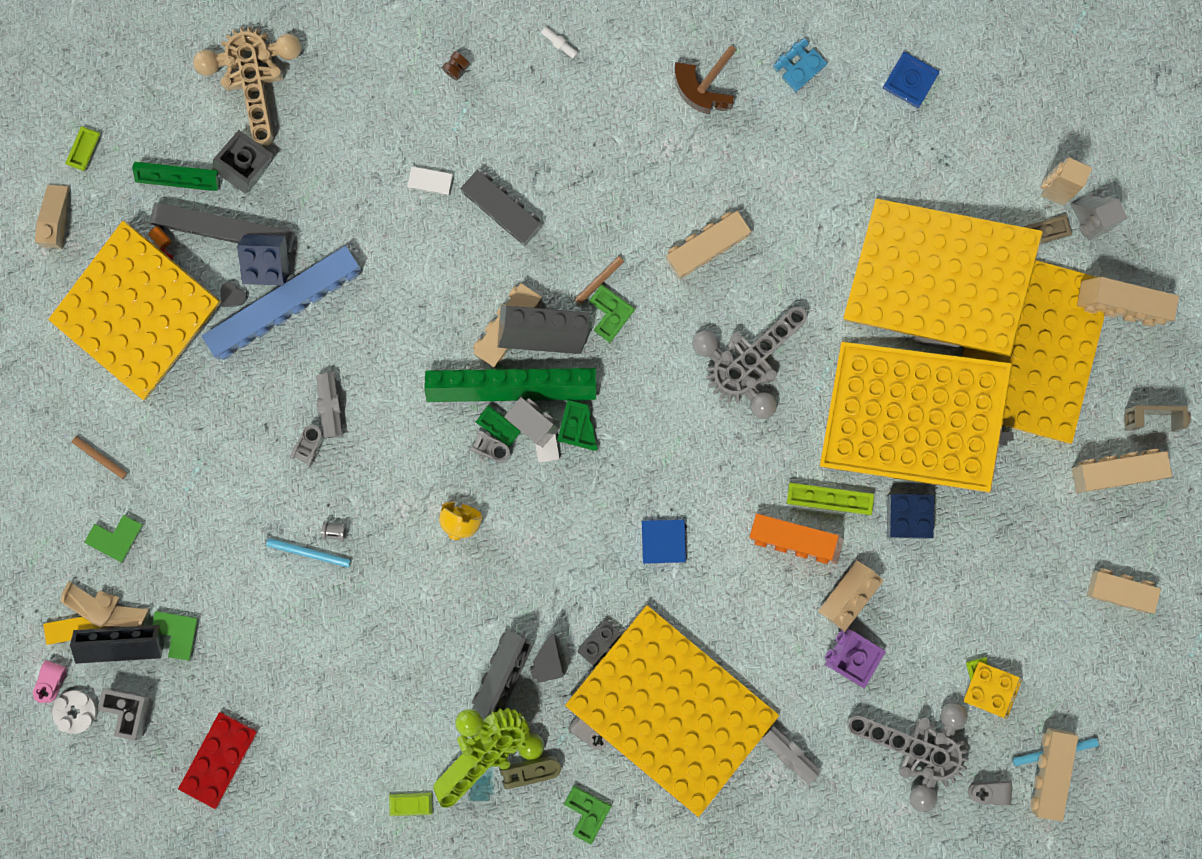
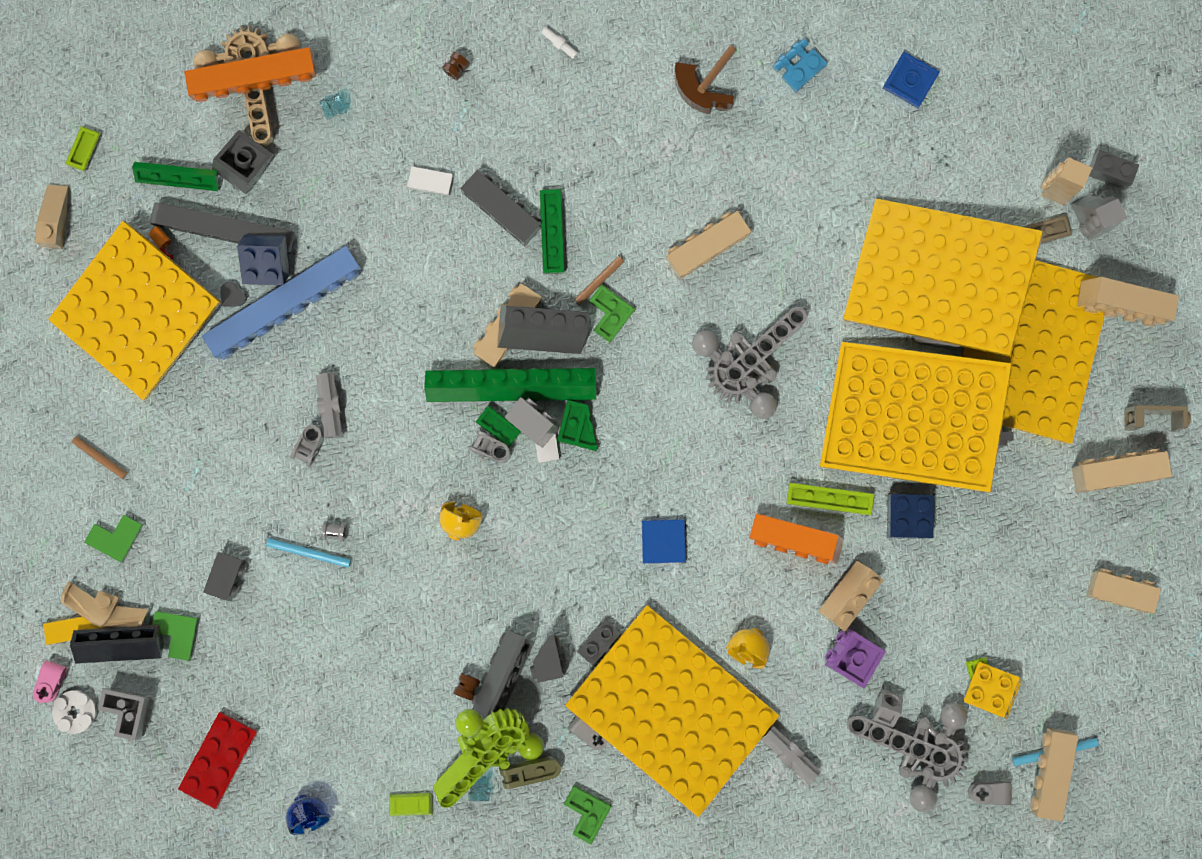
none -> orange brick [184,47,317,102]
none -> dark grey brick [203,552,247,601]
none -> clear blue cylinder [285,795,330,835]
none -> clear light blue wheel [319,93,347,120]
none -> reddish brown wheel [453,673,481,701]
none -> green plate [540,189,564,275]
none -> yellow cylinder [726,628,770,669]
none -> light grey brick [872,689,903,729]
none -> dark grey brick [1089,150,1139,190]

